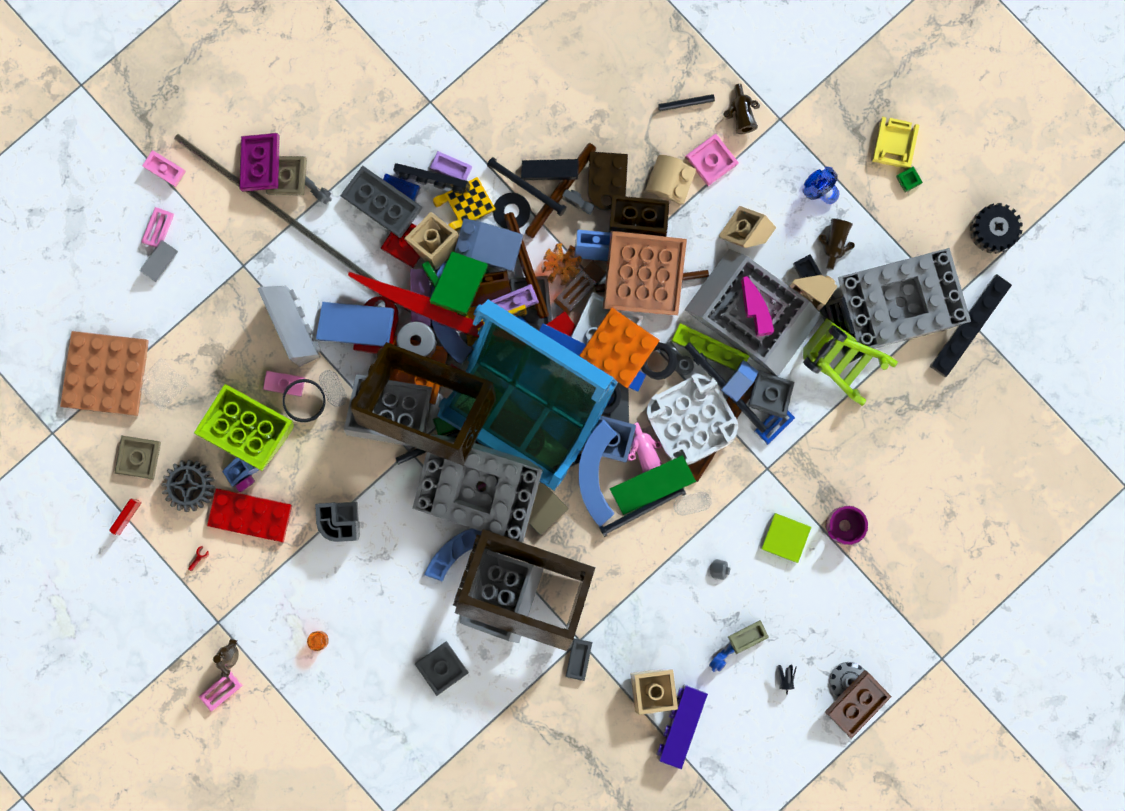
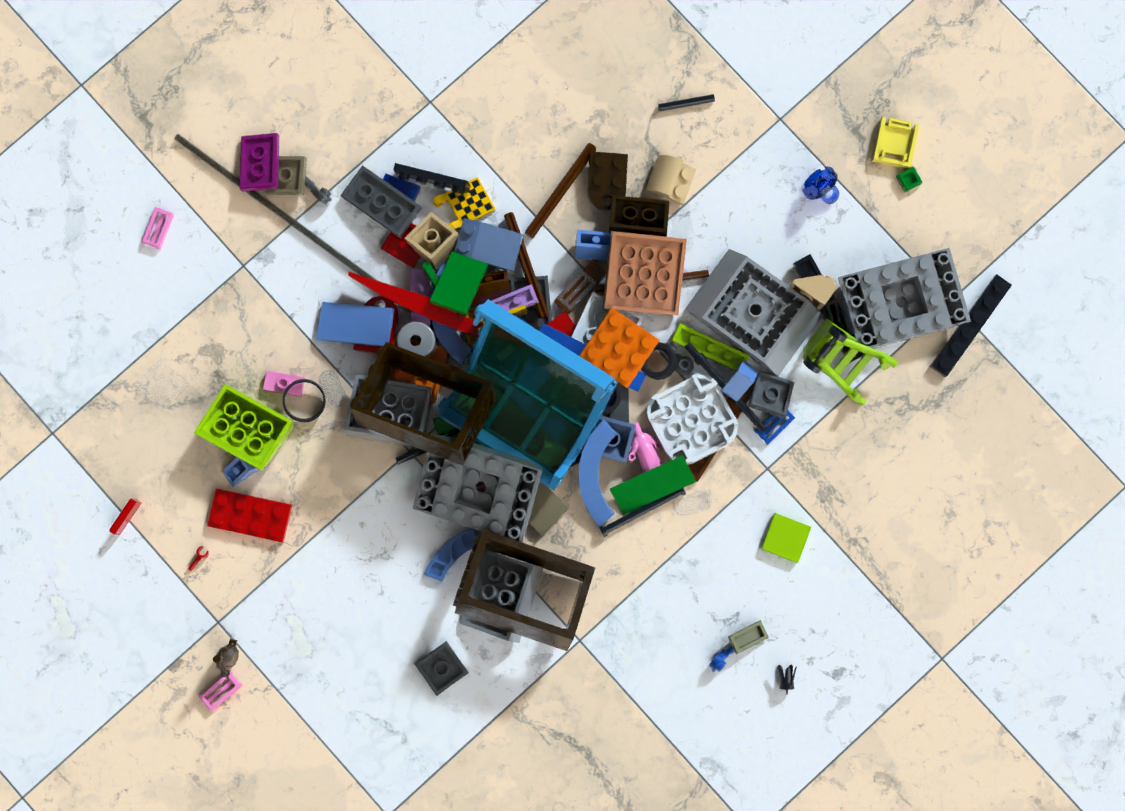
nougat plate [60,331,149,416] -> none
dark tan tile [115,435,161,480] -> none
tile [139,240,178,282] -> none
bright pink plate [142,150,186,187] -> none
dark grey gear [161,460,215,512] -> none
magenta tile [235,475,255,492] -> none
light grey slope [257,286,321,367] -> none
clear orange wheel [307,631,329,651] -> none
dark grey brick [315,502,360,542] -> none
lavender tile [430,151,472,180] -> none
black bar [487,157,567,216] -> none
black piece [493,193,531,229] -> none
black tile [521,159,579,180] -> none
clear orange gear [541,243,582,286] -> none
dark grey plate [562,189,594,215] -> none
dark grey tile [566,638,593,681] -> none
tan slope [630,669,678,715] -> none
dark purple brick [656,684,708,770] -> none
bright pink tile [685,133,739,187] -> none
dark grey piece [710,559,731,580] -> none
tan slope [719,206,776,248] -> none
dark brown piece [723,84,760,134] -> none
dark pink slope [741,276,774,336] -> none
dark brown piece [818,218,855,270] -> none
tile [825,670,892,739] -> none
magenta piece [826,506,868,545] -> none
light grey dish [830,662,865,697] -> none
black wheel [970,203,1023,254] -> none

